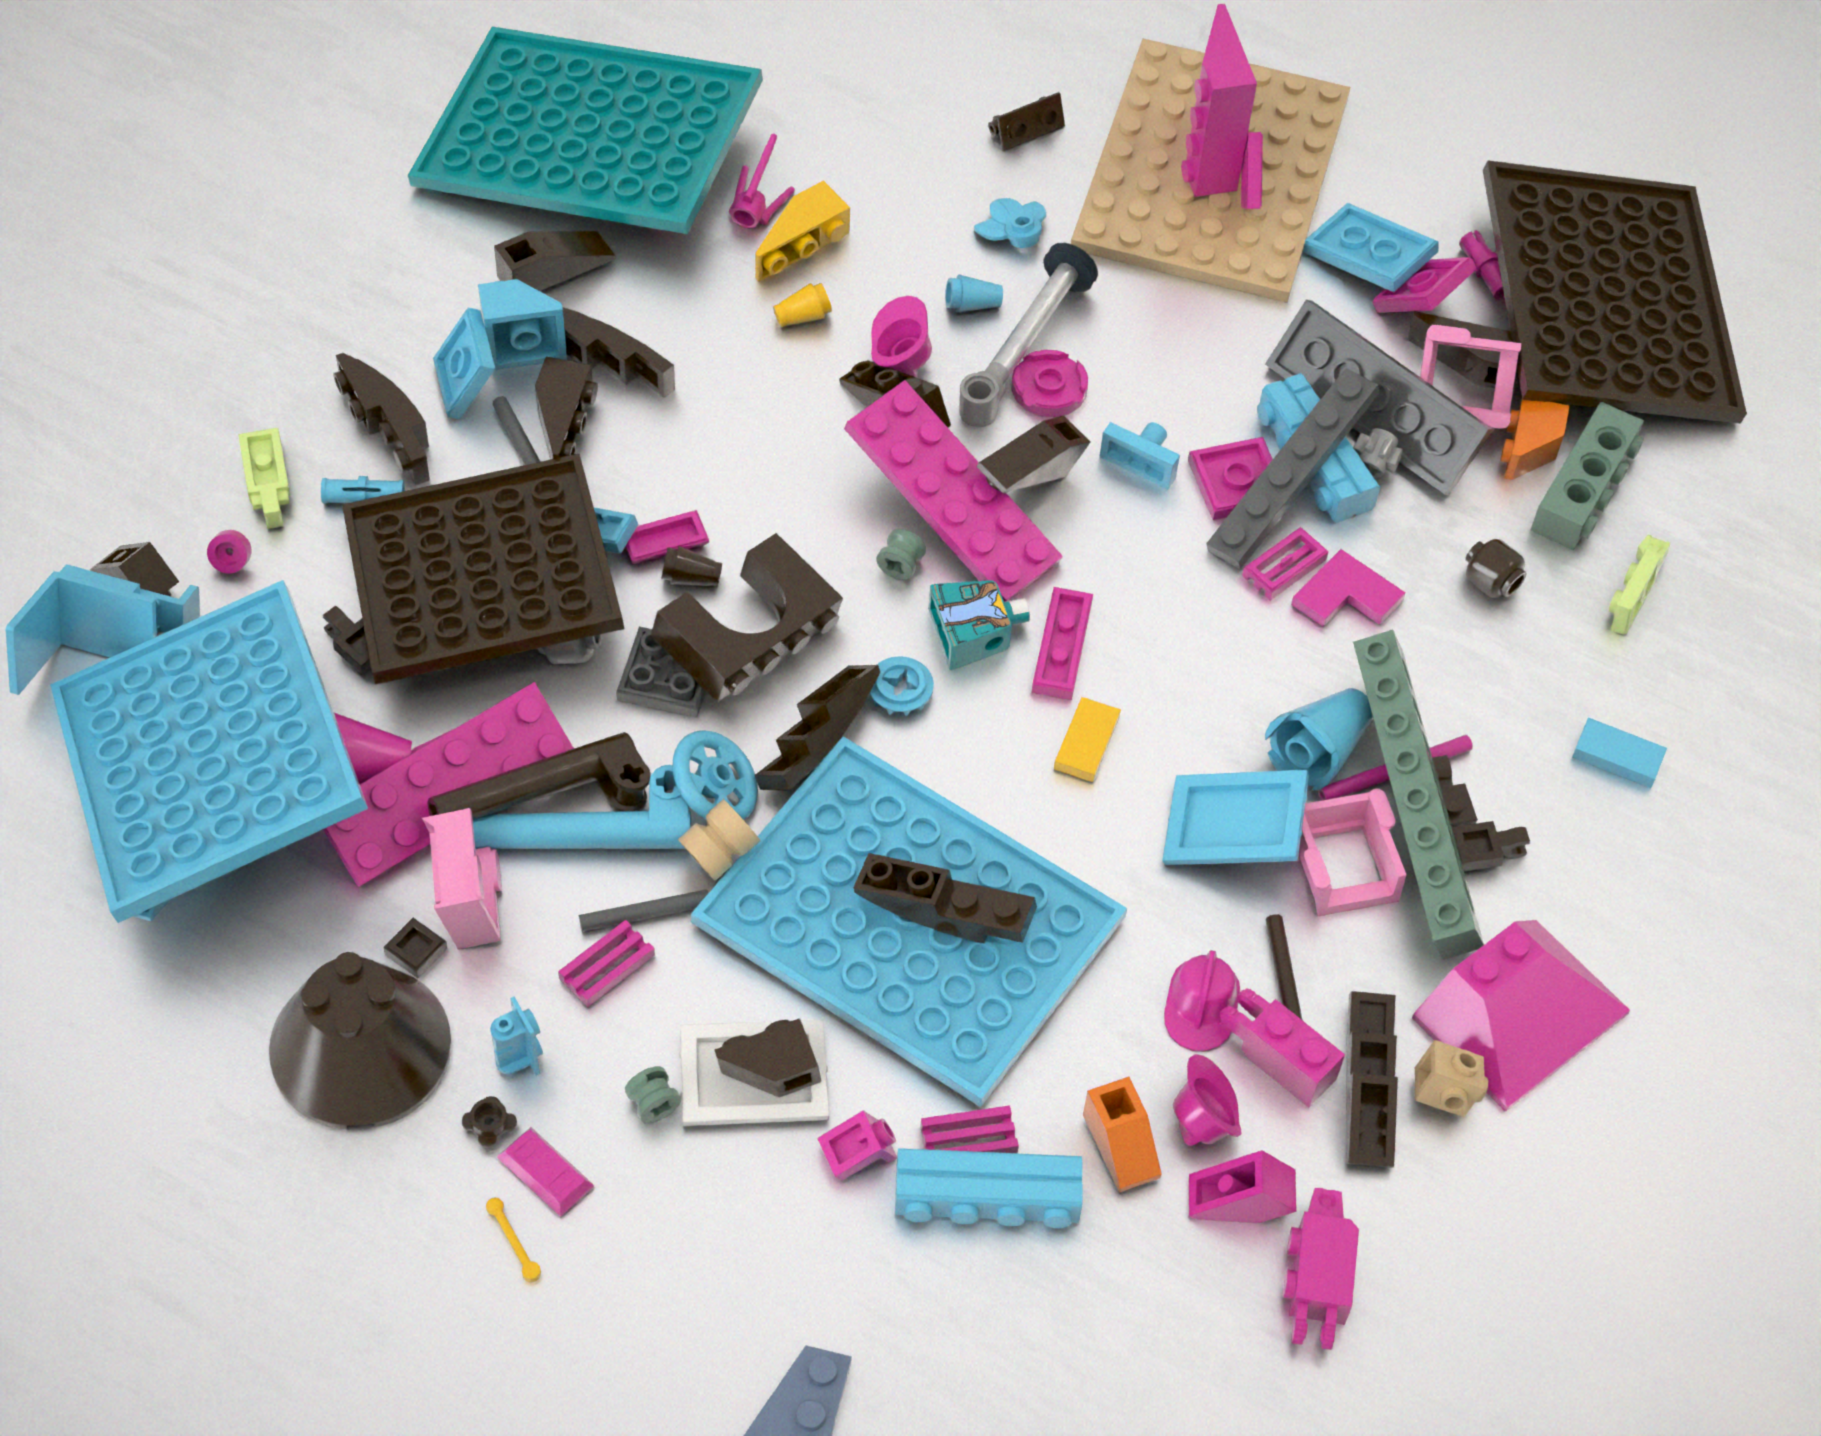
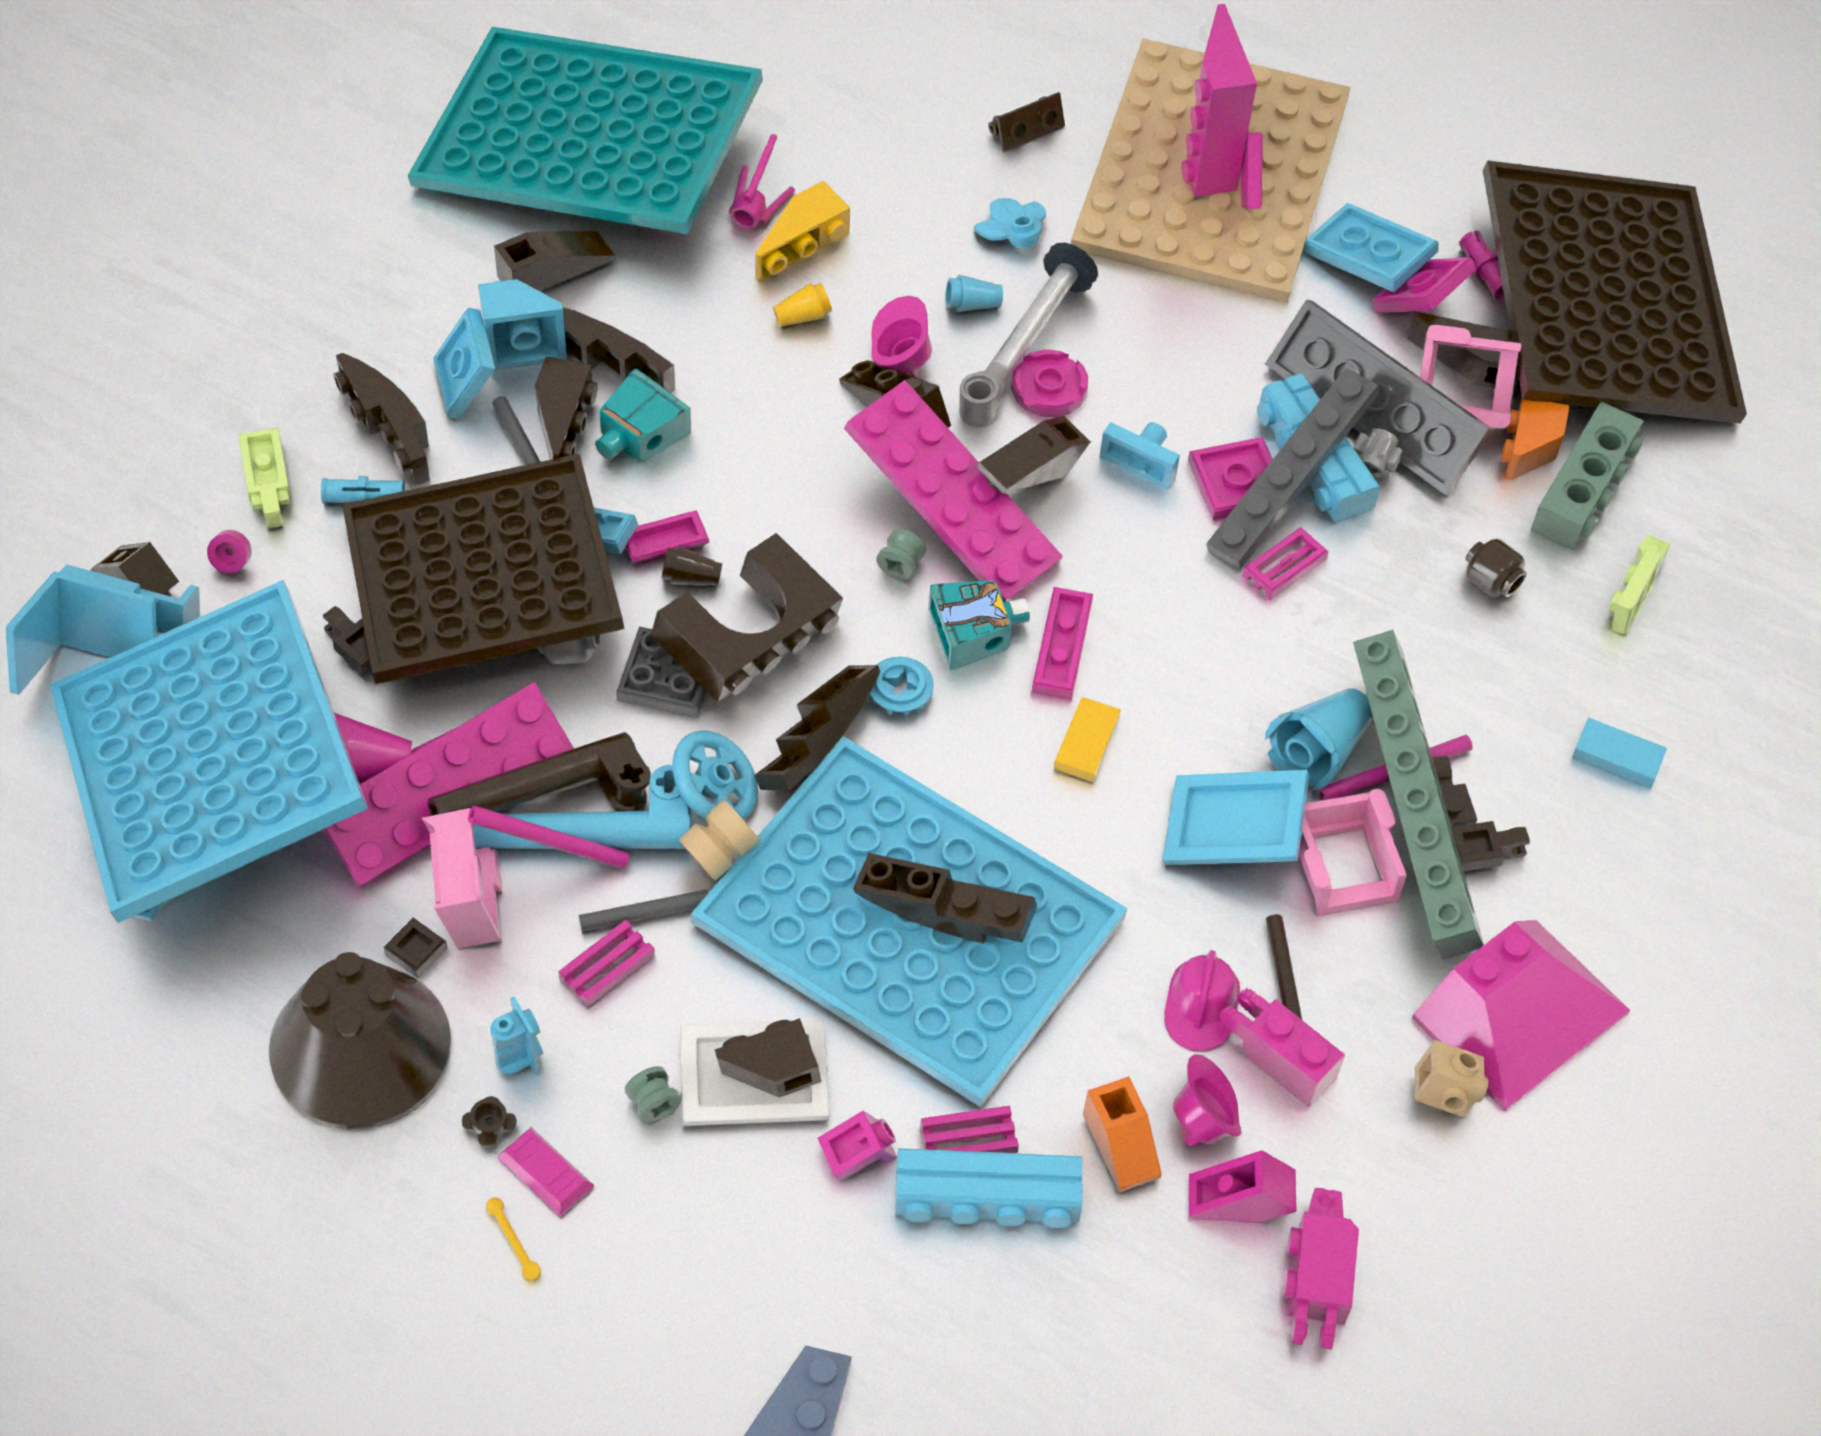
dark pink tile [1291,549,1406,627] -> none
dark brown slope [1346,991,1398,1168] -> none
none -> dark pink piece [468,806,629,869]
none -> teal torso [595,369,691,462]

